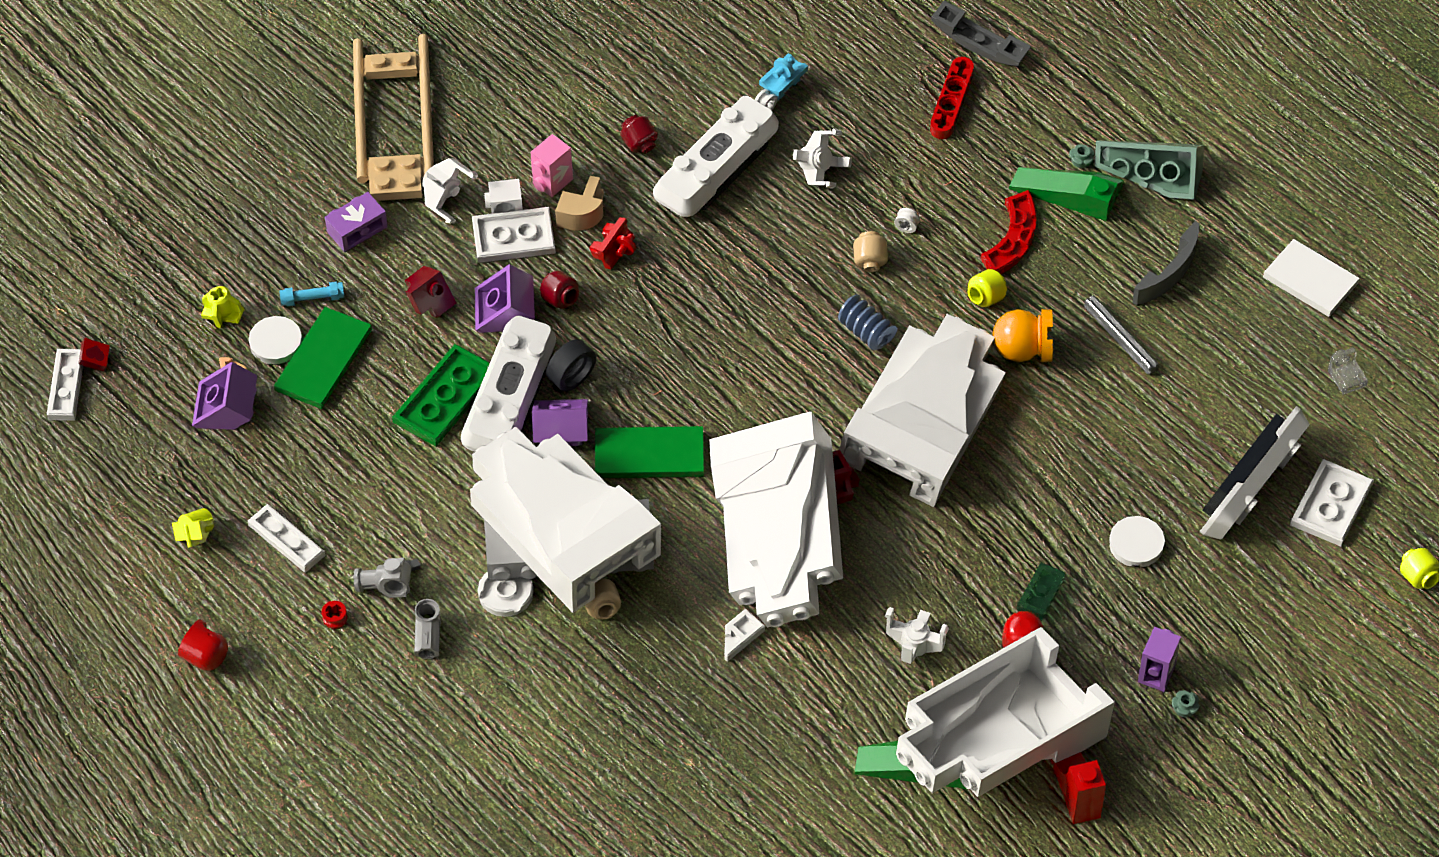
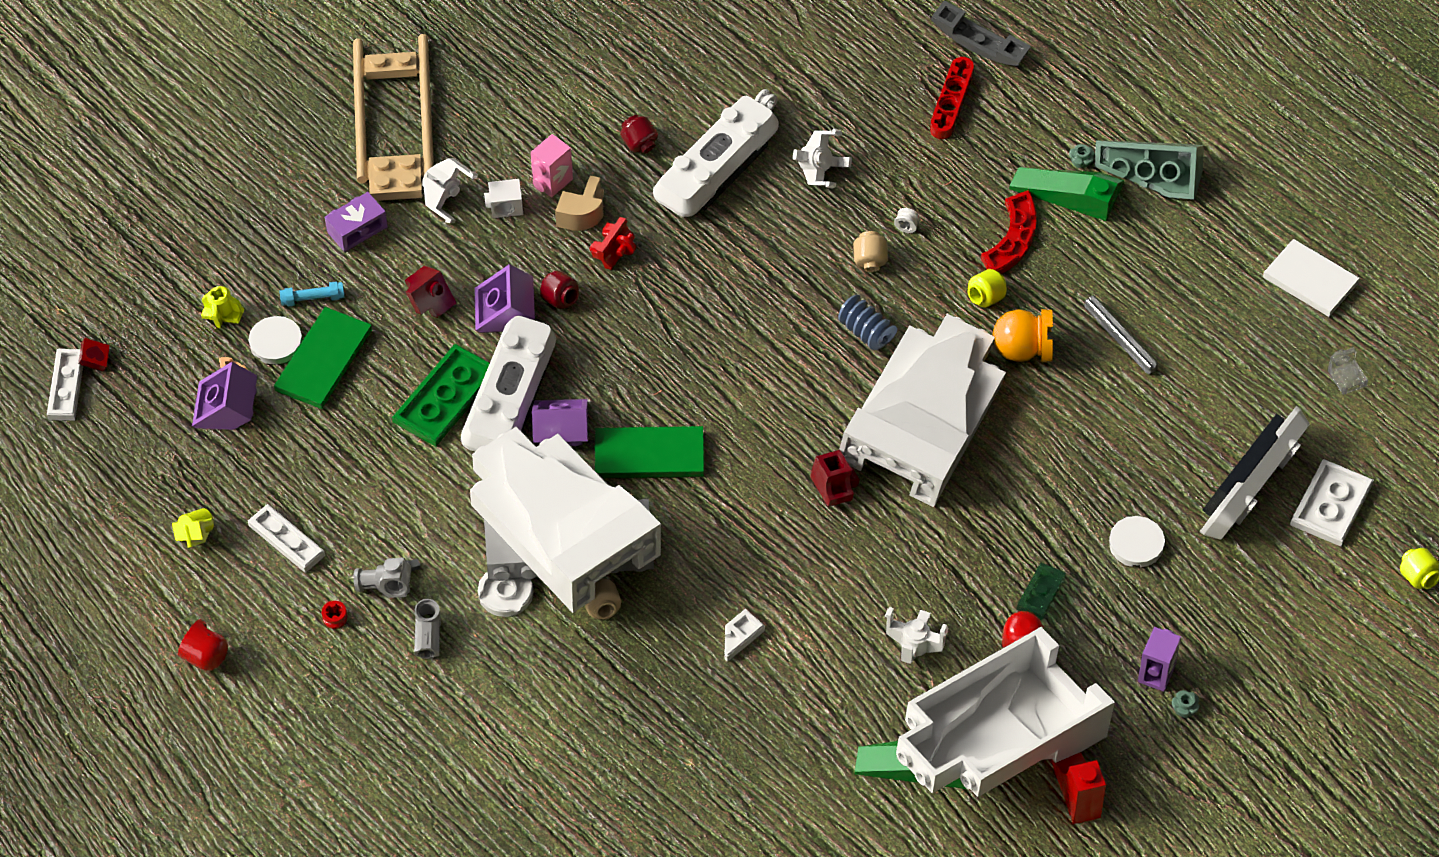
white tile [472,207,556,263] -> none
black tyre [546,339,597,392] -> none
white panel [709,412,843,628] -> none
medium azure hips [759,53,808,101] -> none
dark grey slope [1132,221,1199,305] -> none

